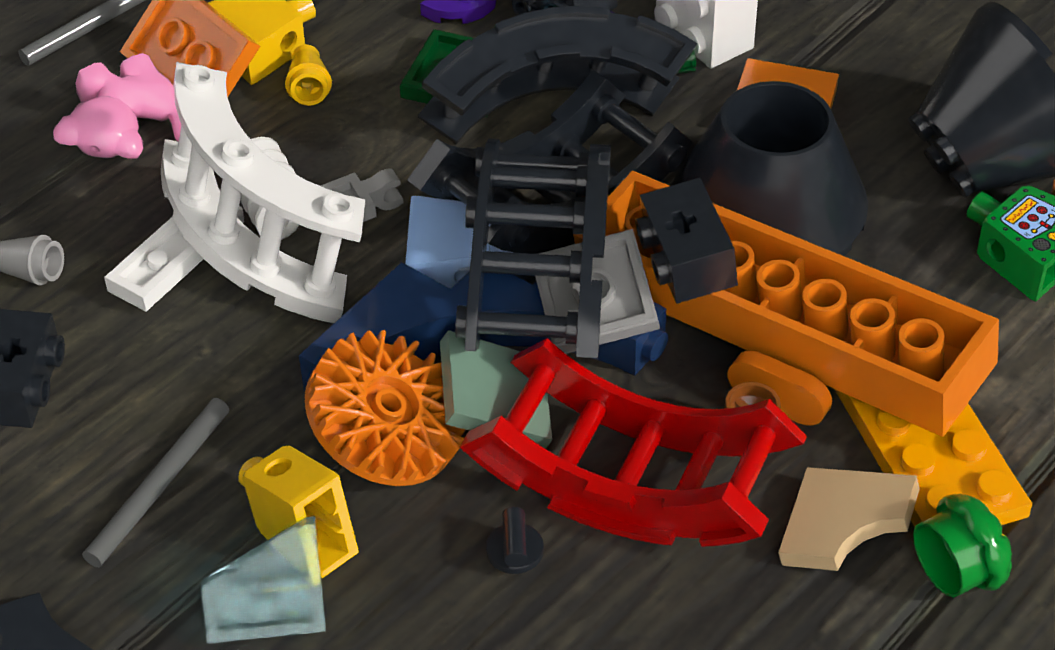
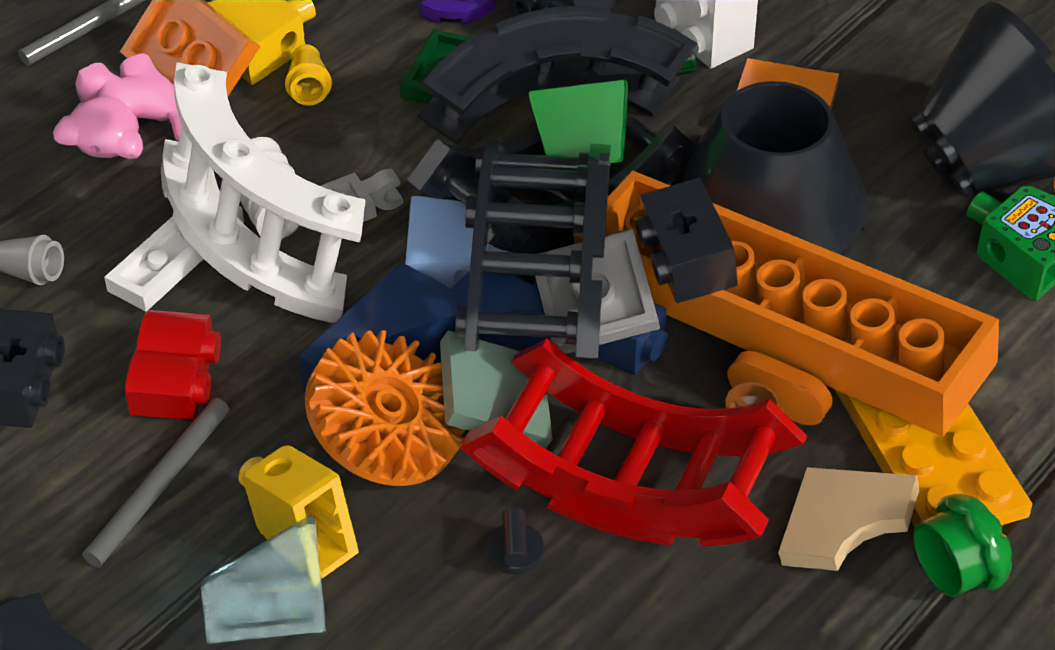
none -> red brick [125,310,221,420]
none -> green torso [529,80,628,163]

